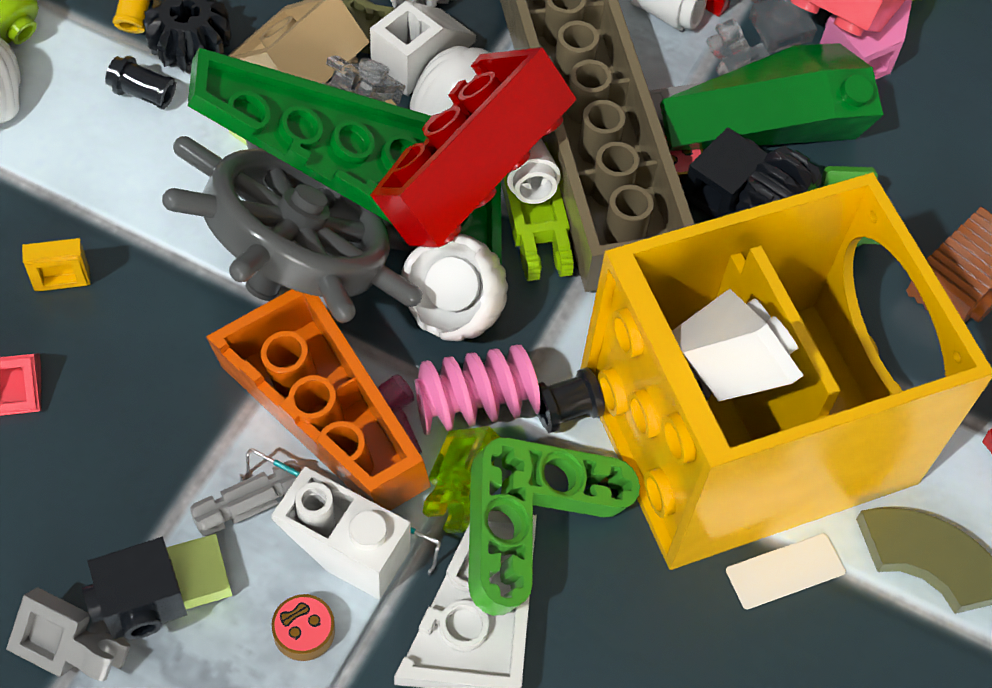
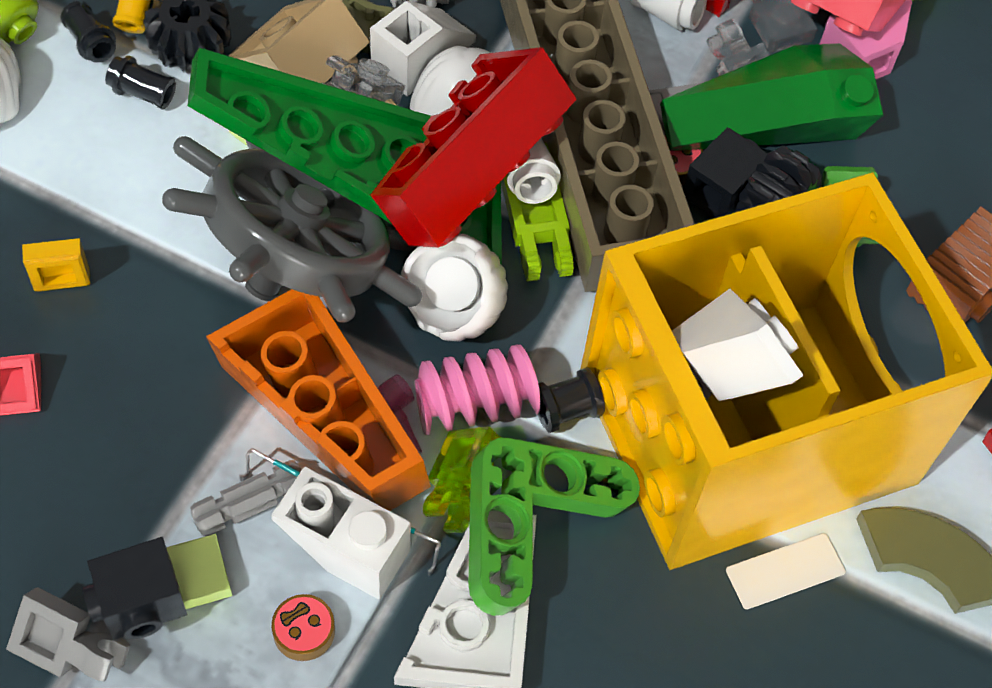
none -> black pin [60,1,116,63]

